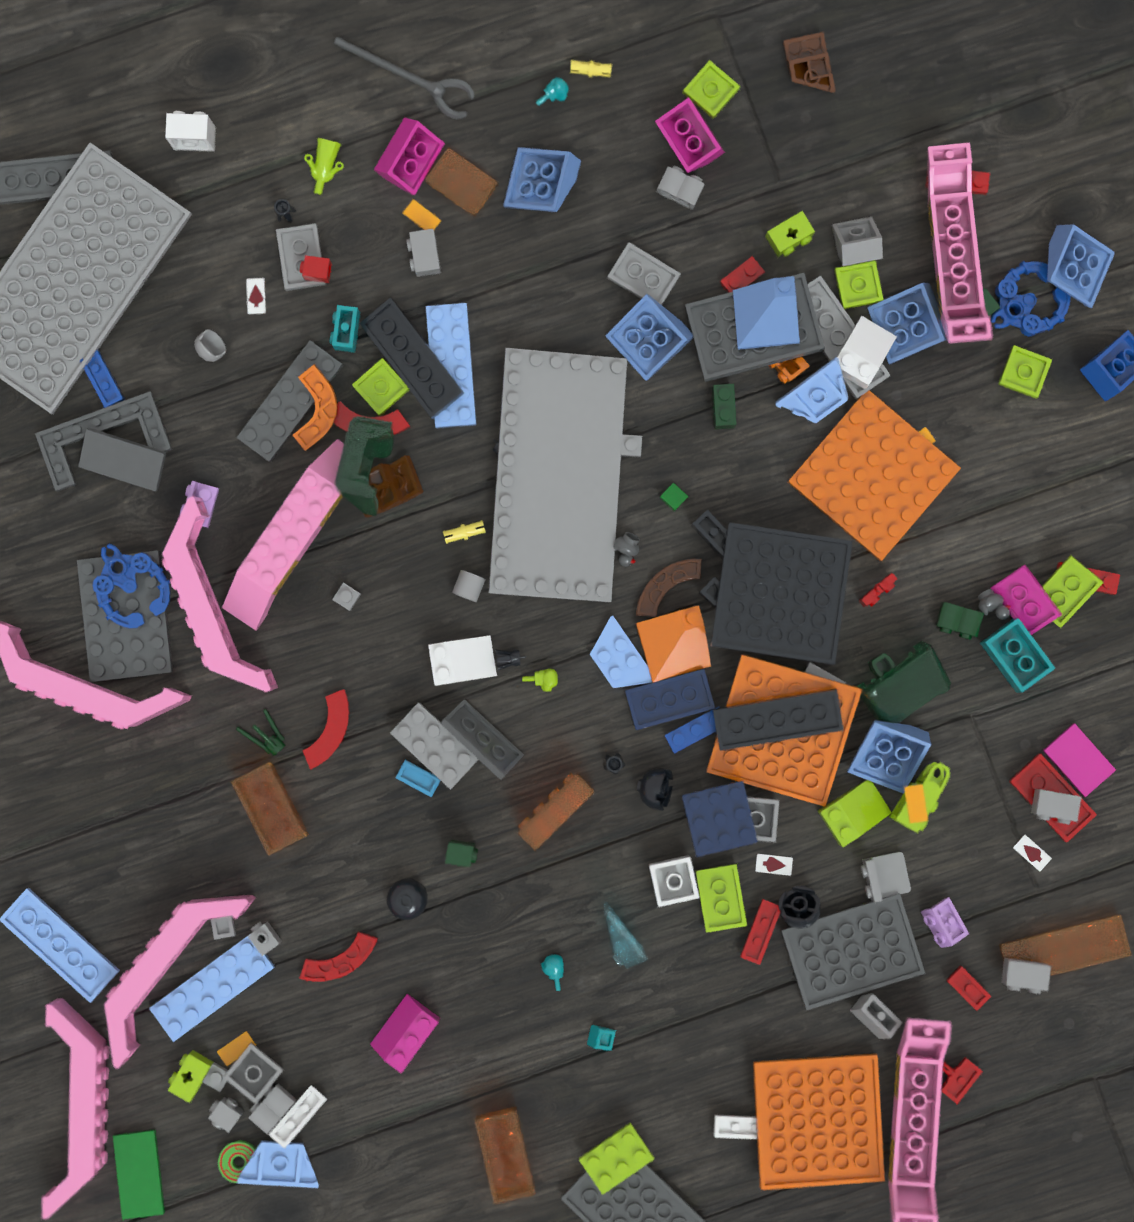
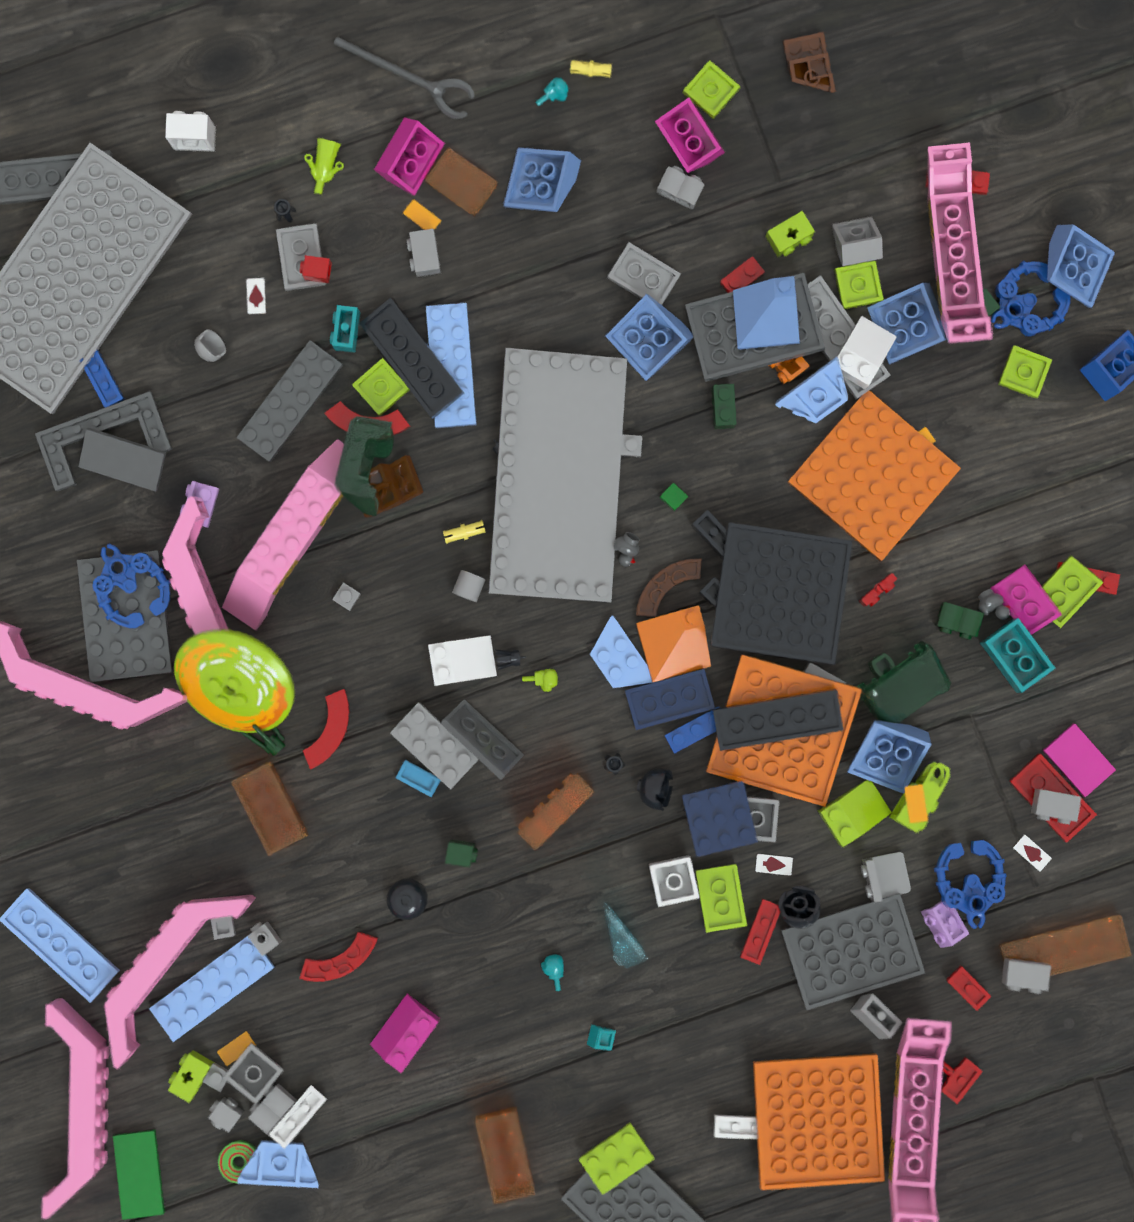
orange plate [293,364,337,451] -> none
none -> lime dish [174,630,294,733]
none -> blue piece [934,840,1007,929]

